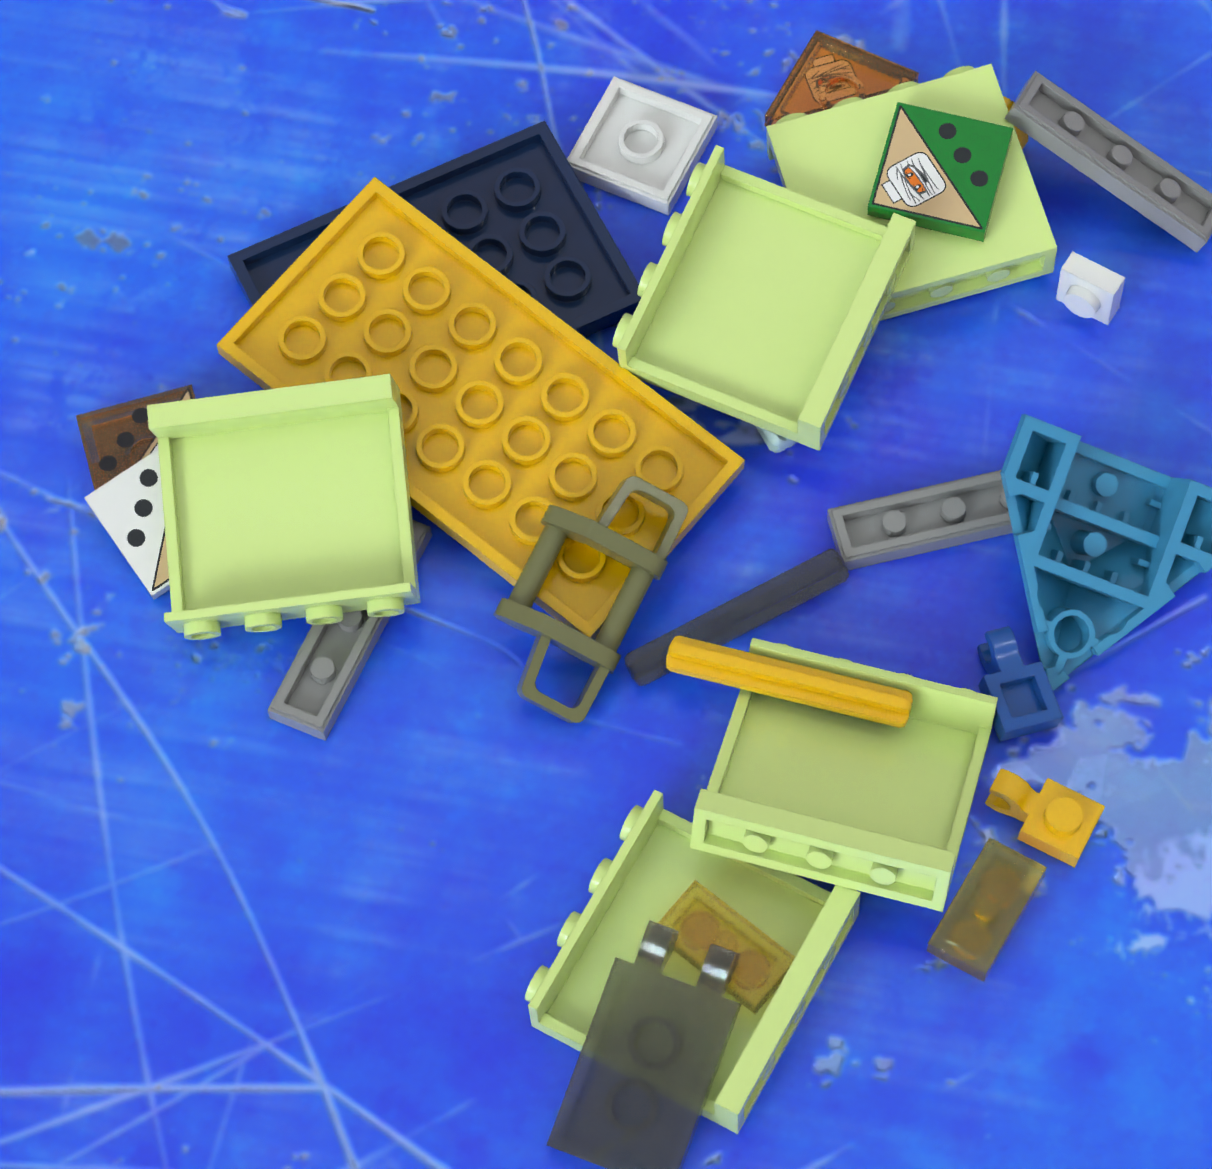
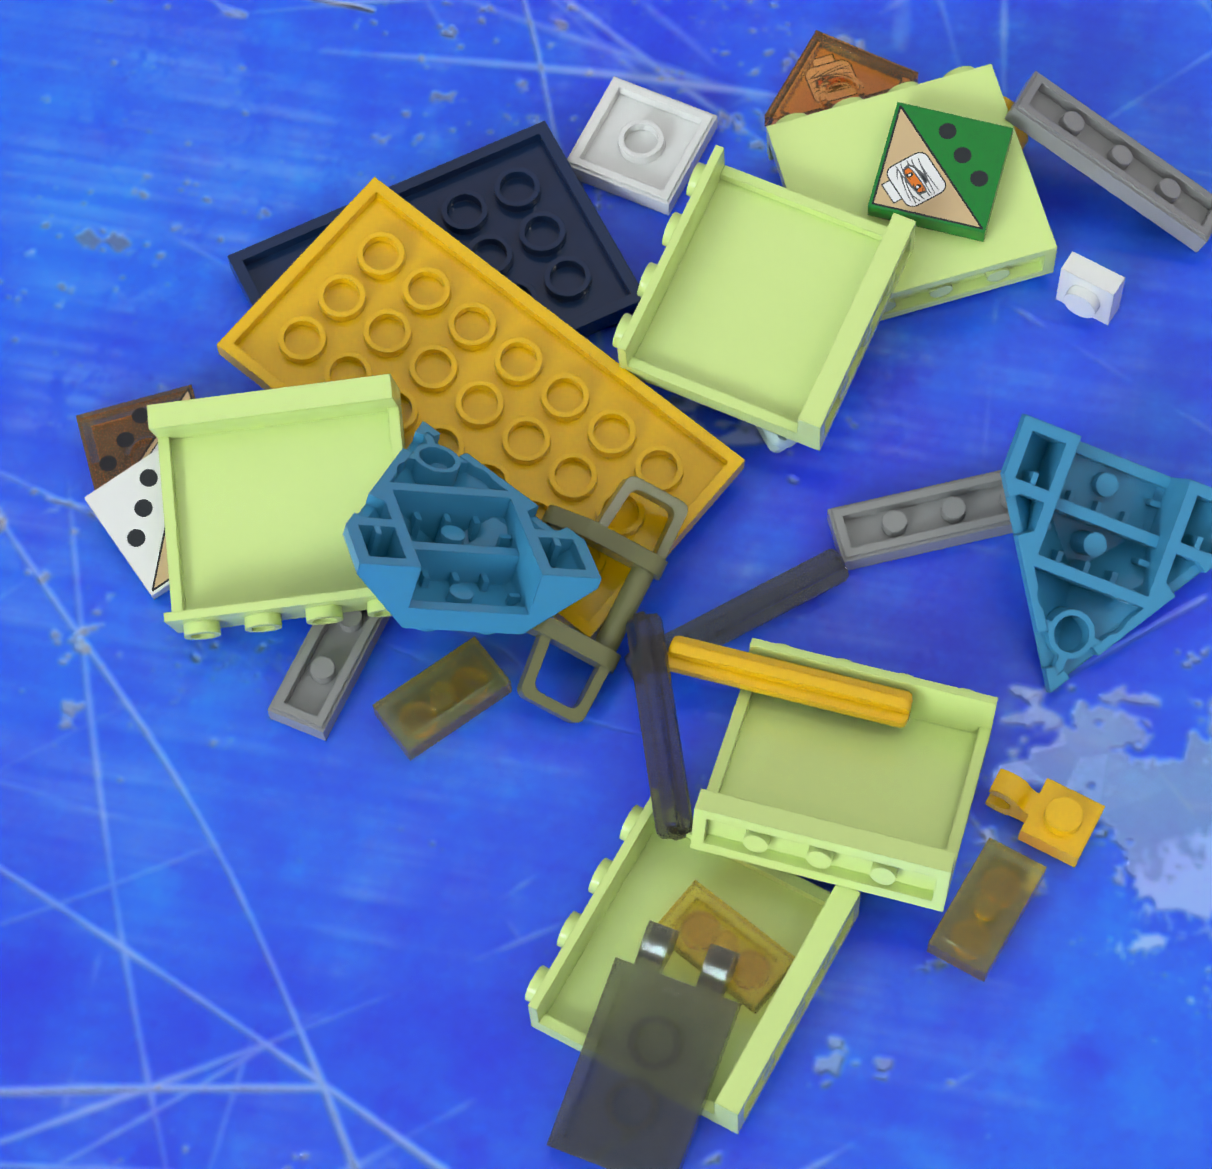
blue plate [977,626,1063,742] -> none
none -> dark azure wedge [343,421,602,635]
none -> clear yellow plate [372,636,512,761]
none -> clear smoke axle [626,611,693,841]

